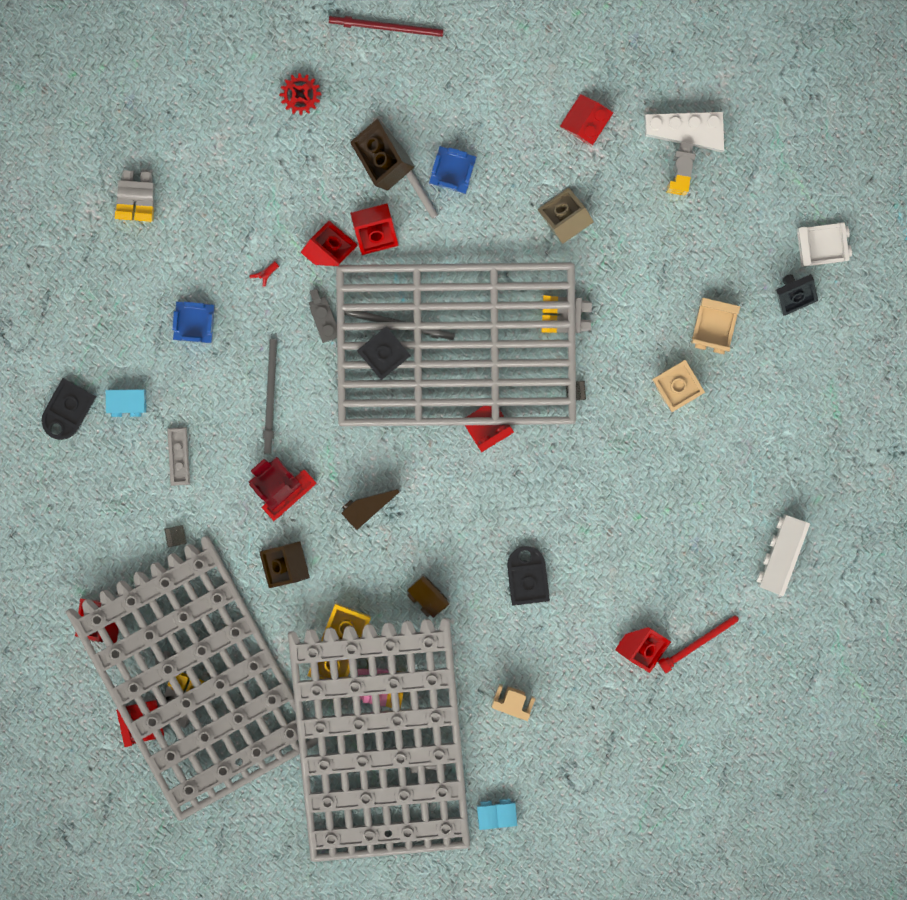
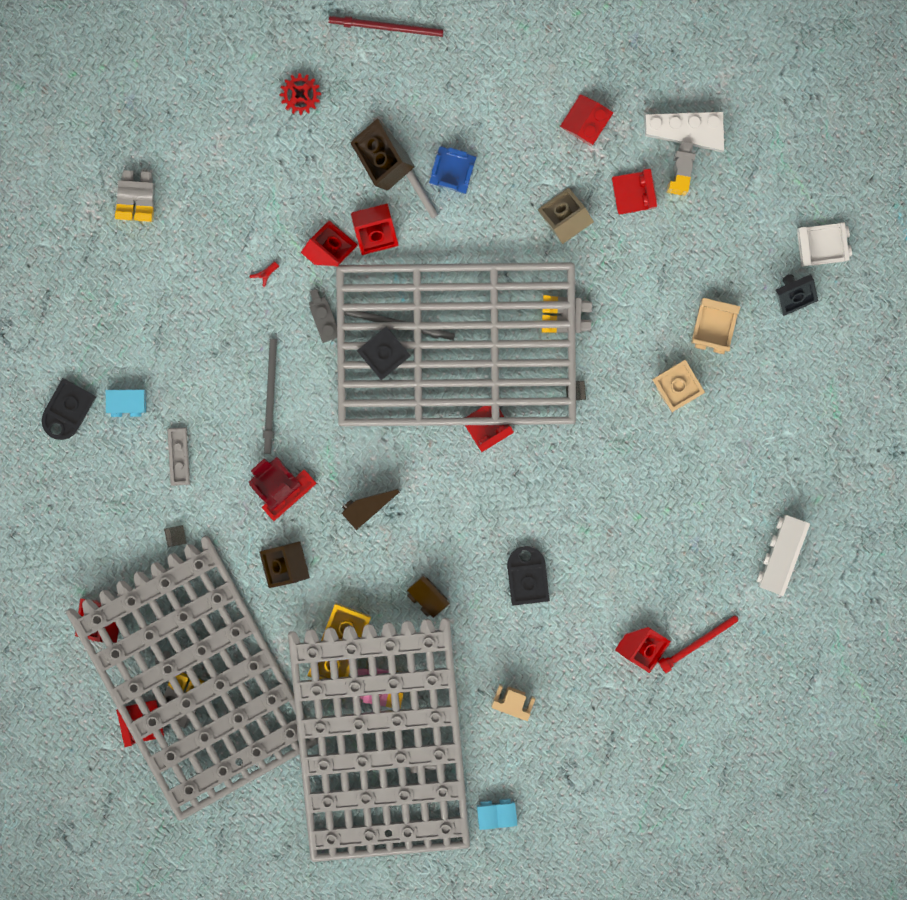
blue panel [172,302,215,343] -> none
none -> red bracket [612,169,657,215]

